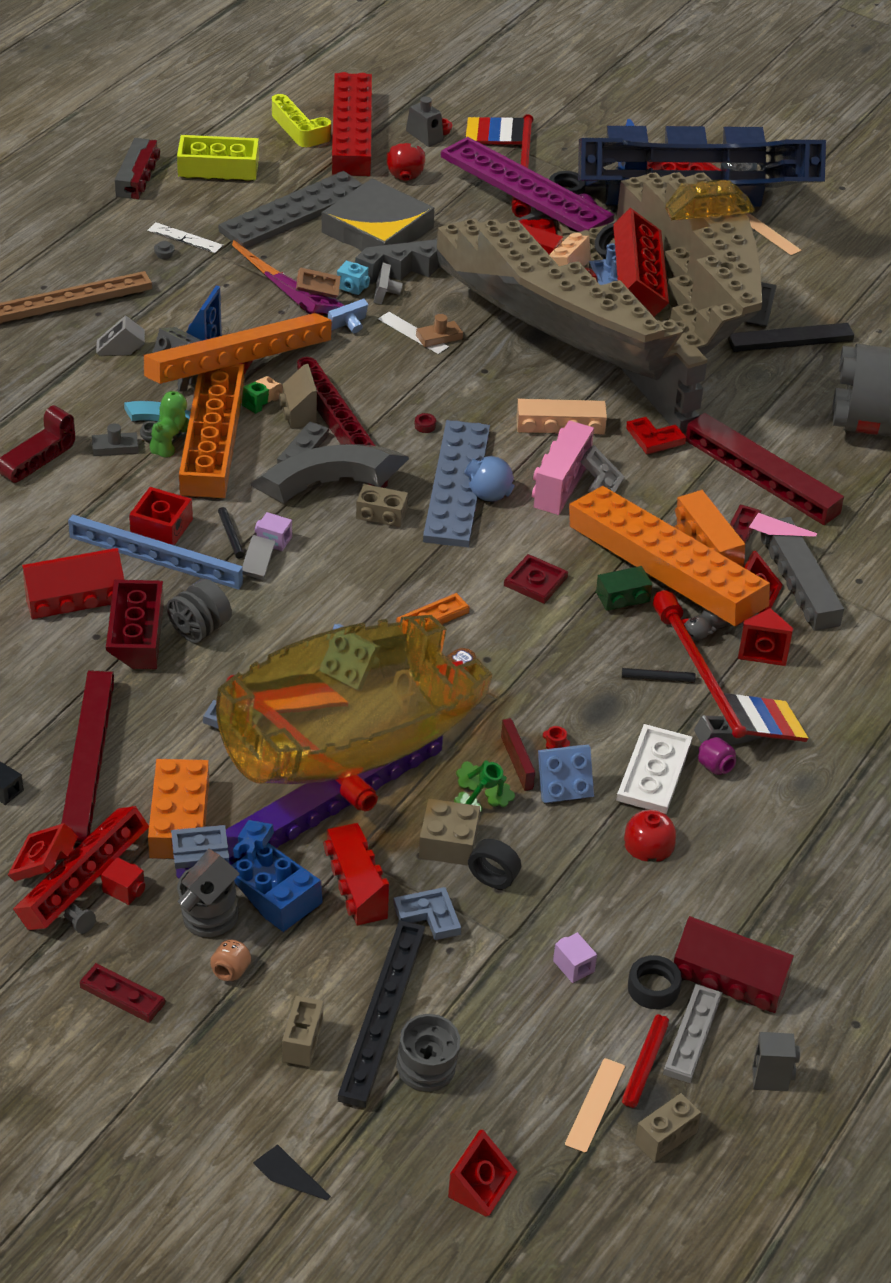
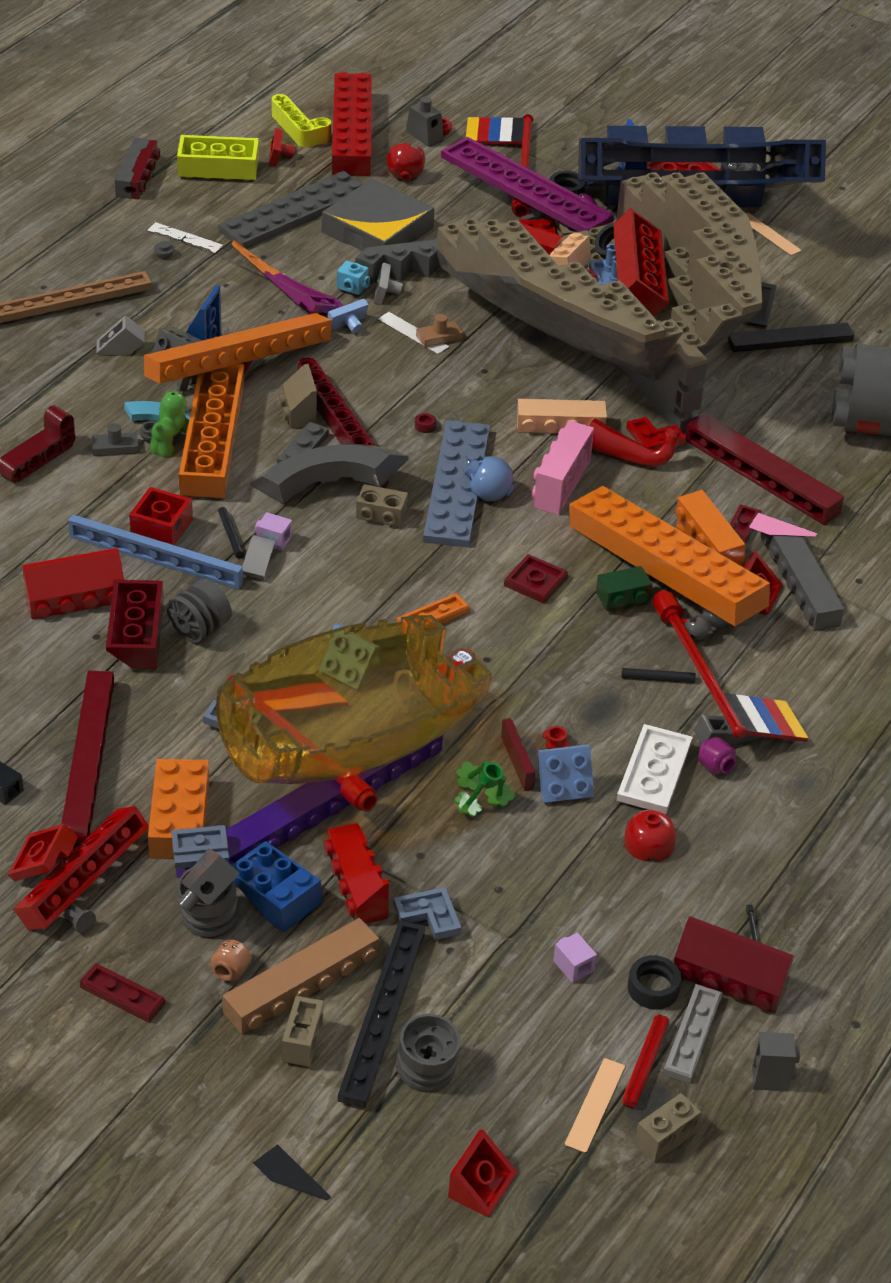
red brick [101,857,145,905] -> none
blue plate [233,820,274,861] -> none
green leg [242,376,283,414] -> none
medium nougat tile [296,267,341,298] -> none
dark tan brick [419,799,480,866] -> none
black tyre [468,839,522,889] -> none
light grey plate [580,445,624,493] -> none
clear yellow wedge [665,180,754,221] -> none
red slope [738,608,793,666] -> none
none -> medium nougat brick [222,918,379,1035]
none -> red tile [269,128,295,167]
none -> red animal [589,418,681,466]
none -> black hinge [746,904,758,942]

